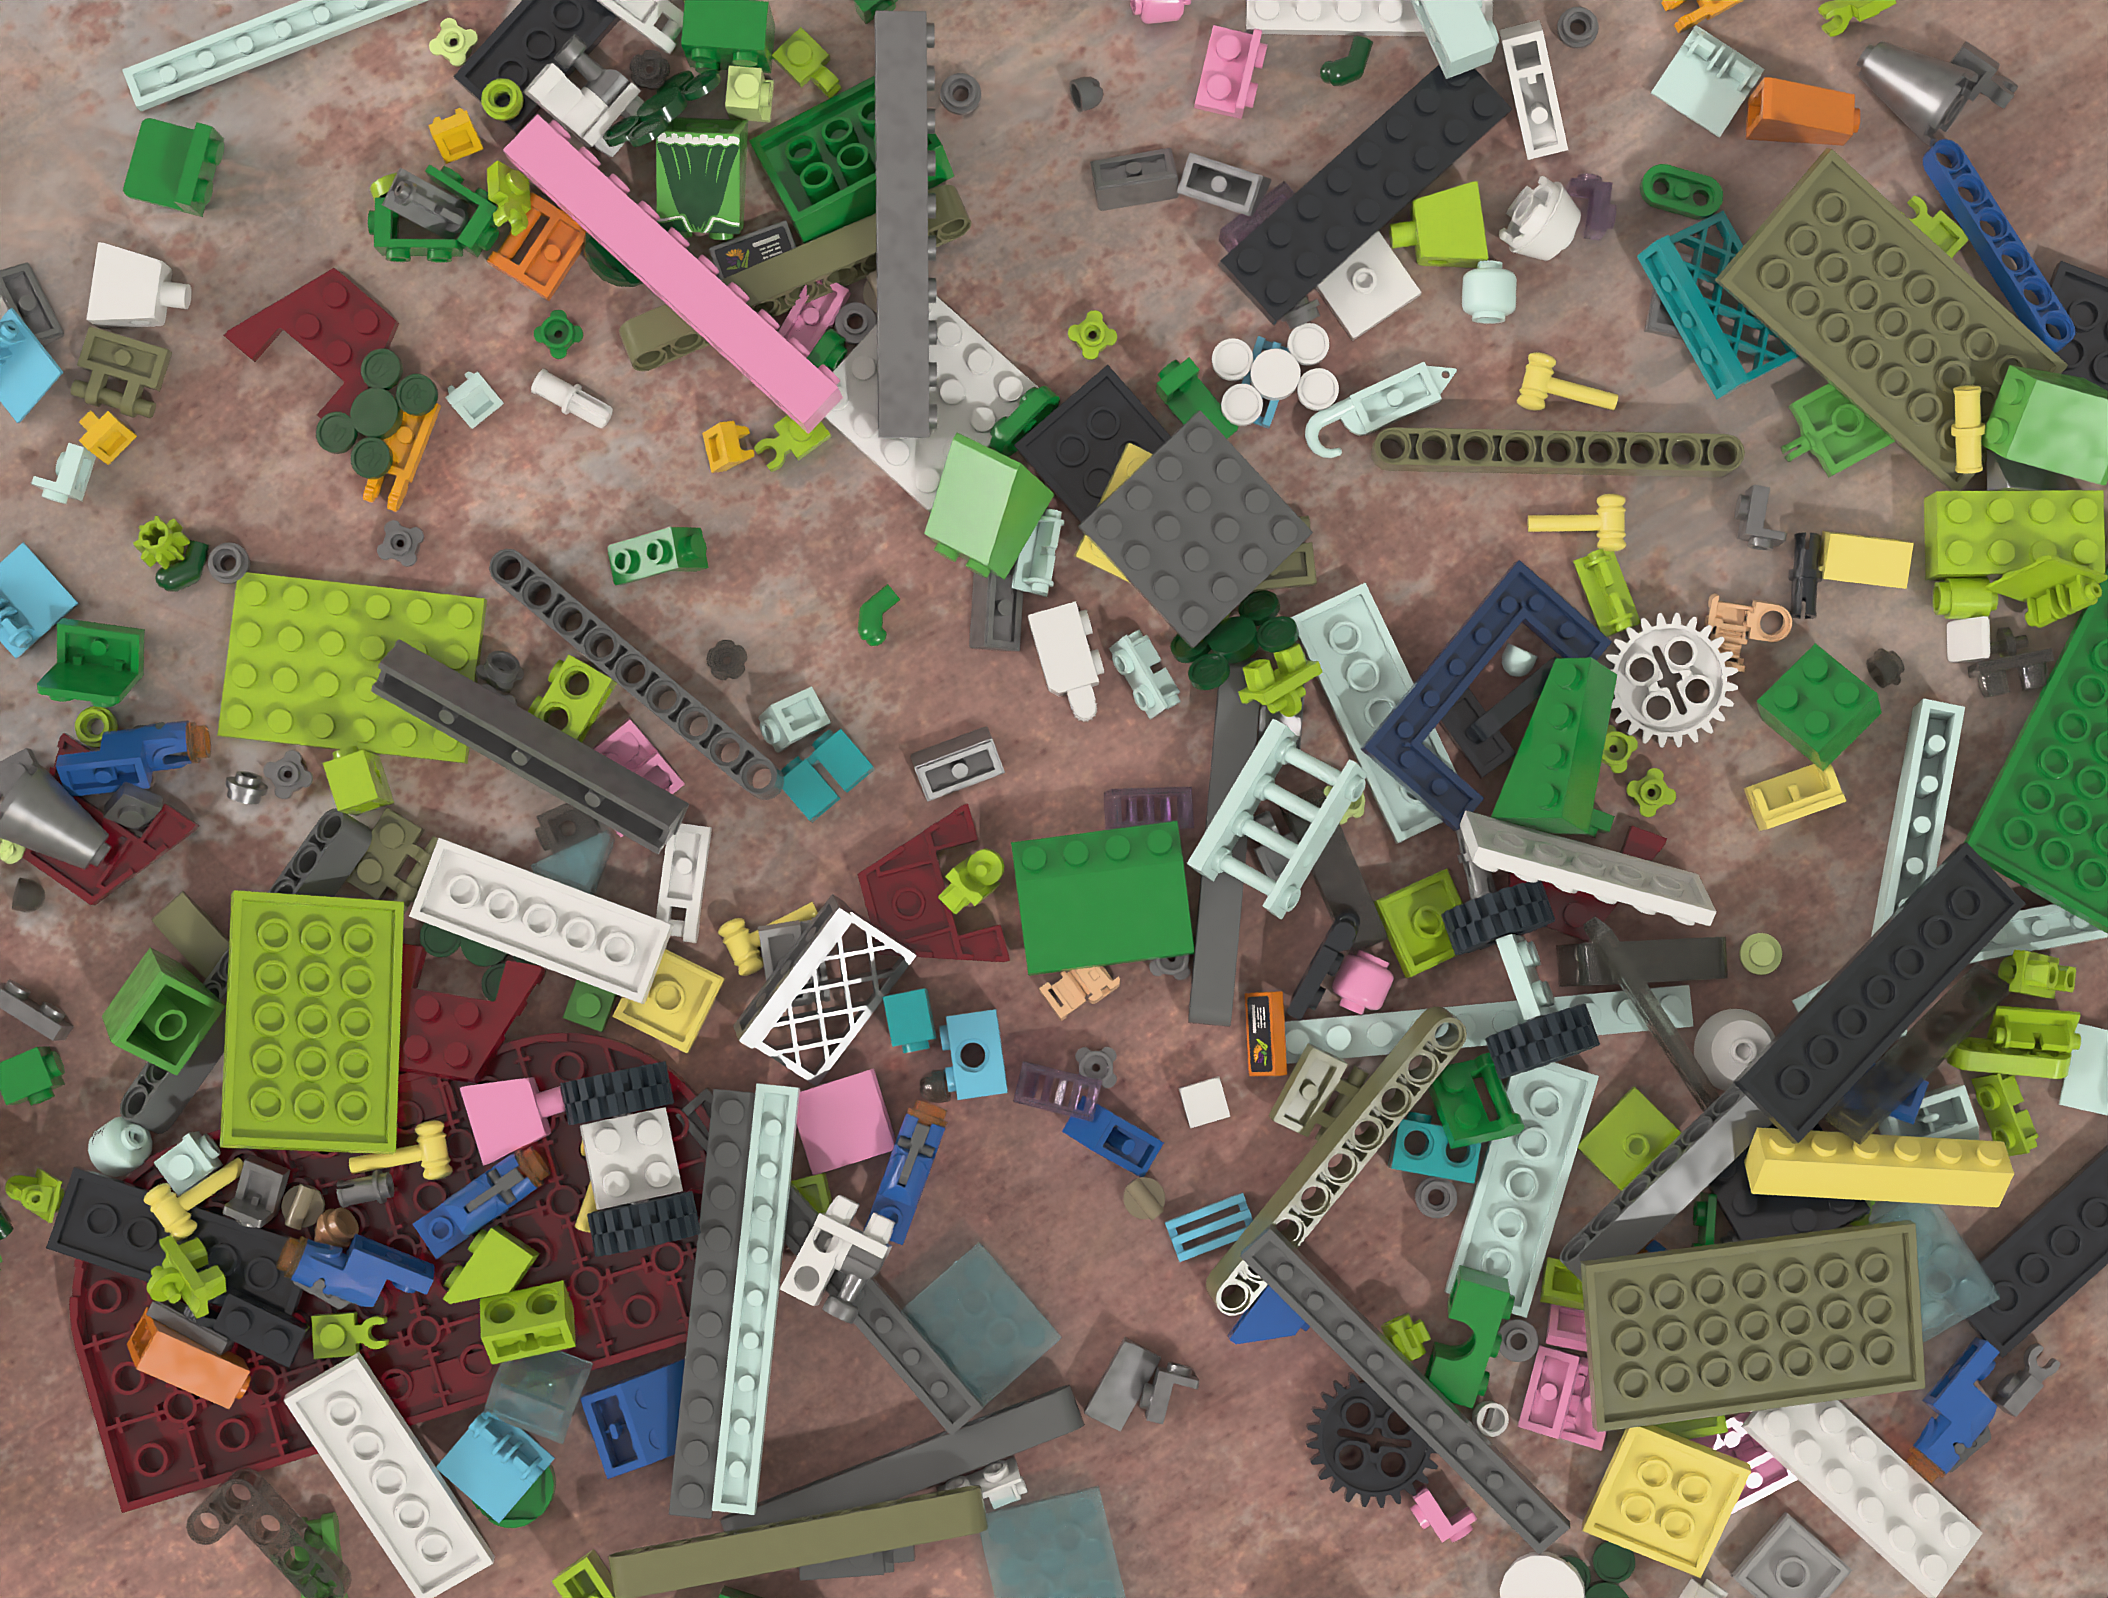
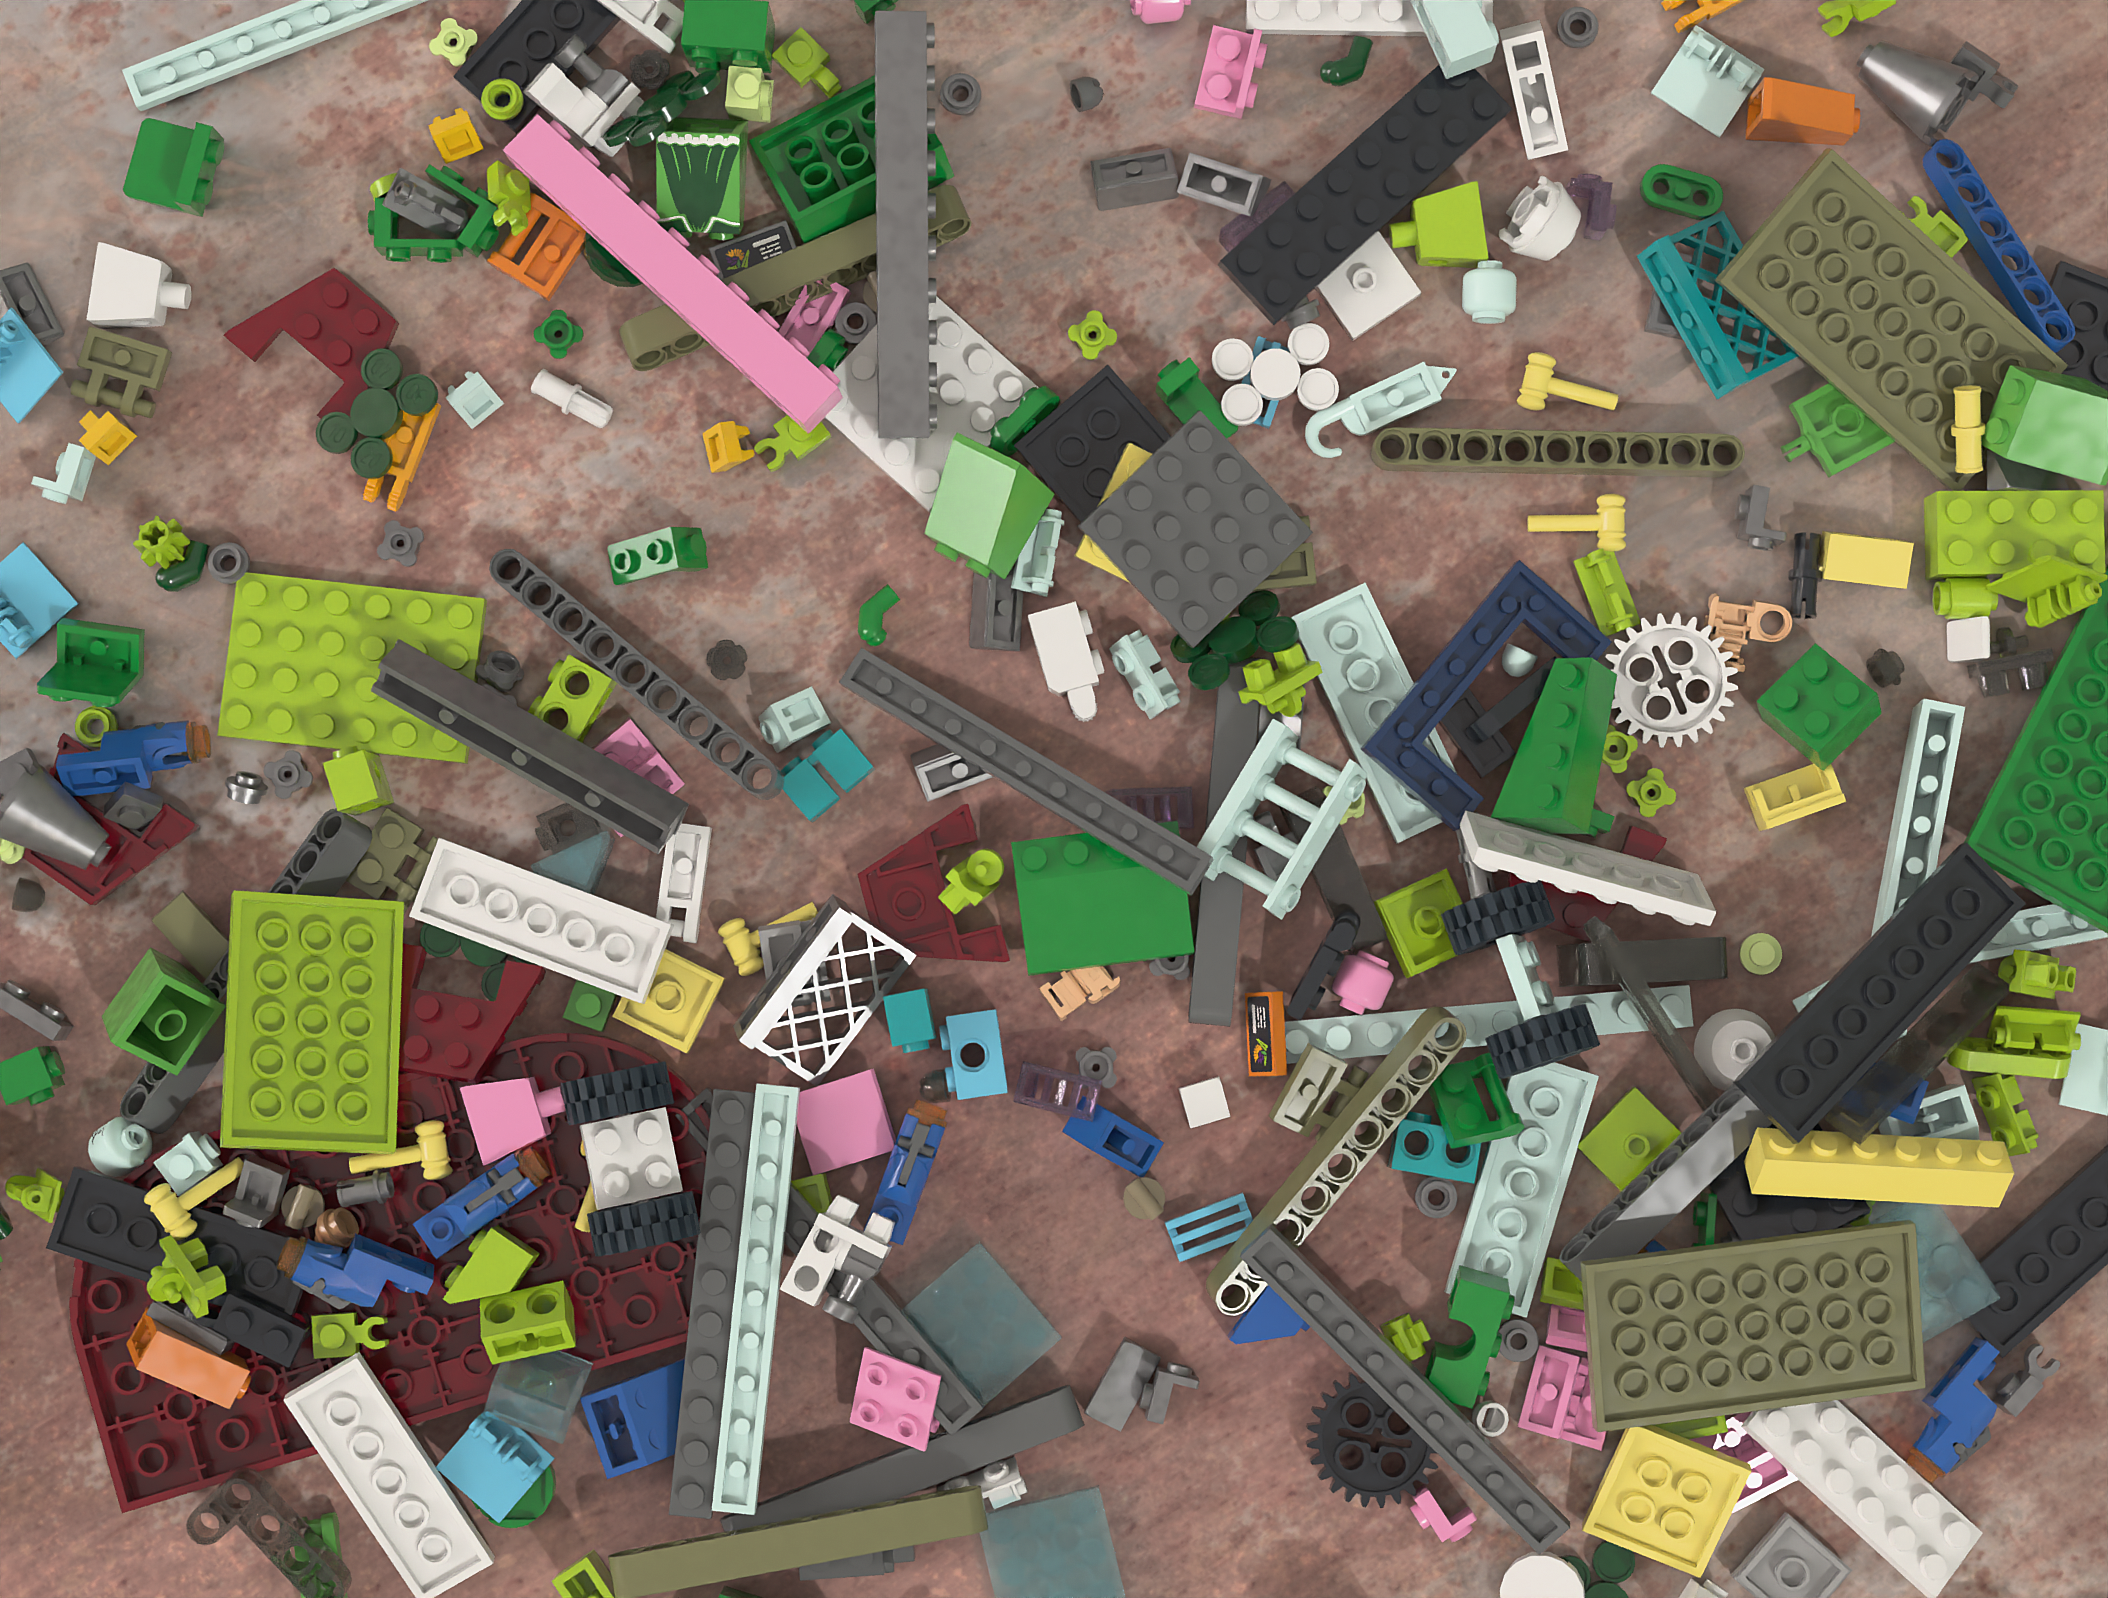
none -> dark grey plate [839,648,1214,896]
none -> bright pink hinge [850,1347,941,1452]

